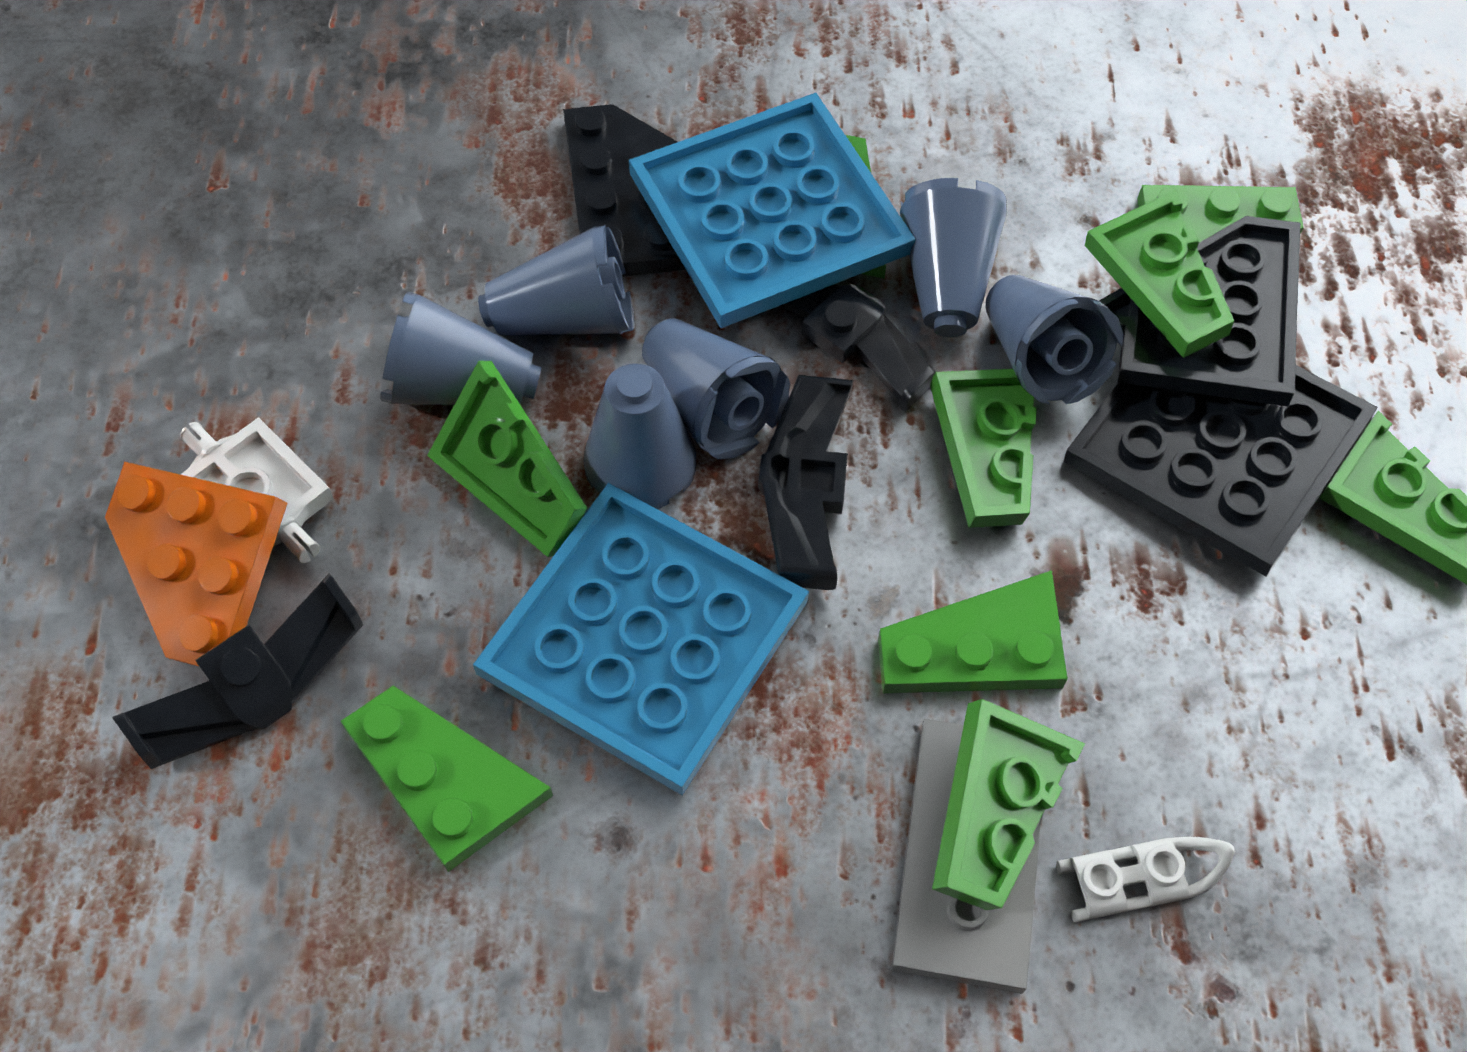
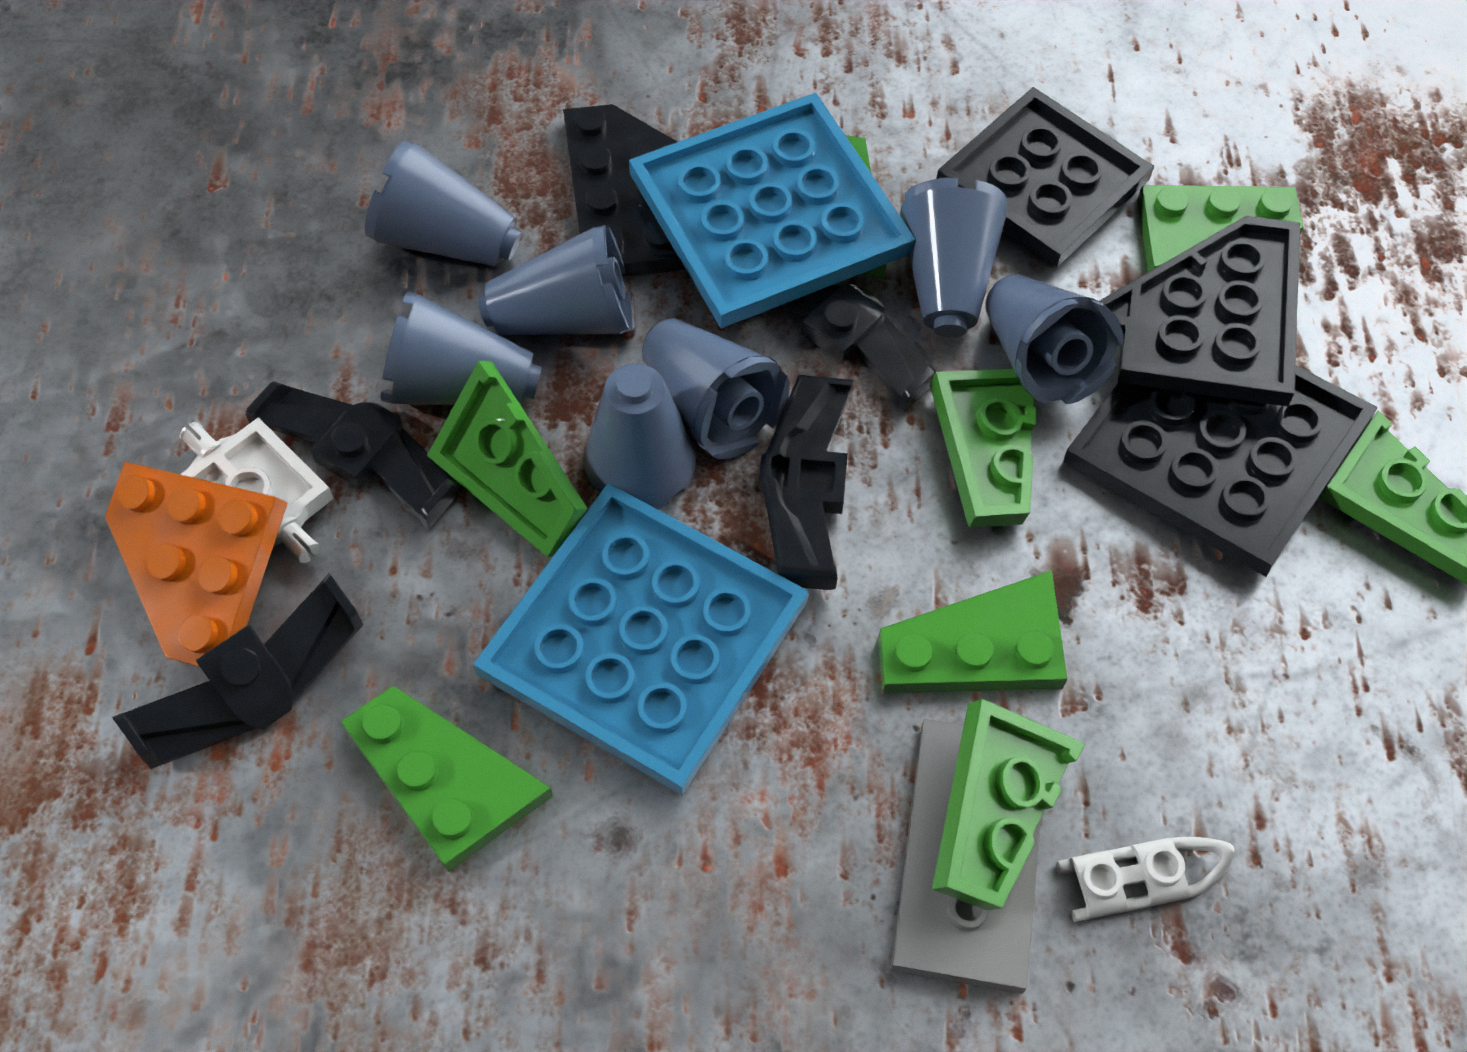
bright green wing [1084,189,1234,358] -> none
none -> black plate [245,381,463,531]
none -> sand blue cone [365,140,522,267]
none -> black plate [936,87,1155,268]

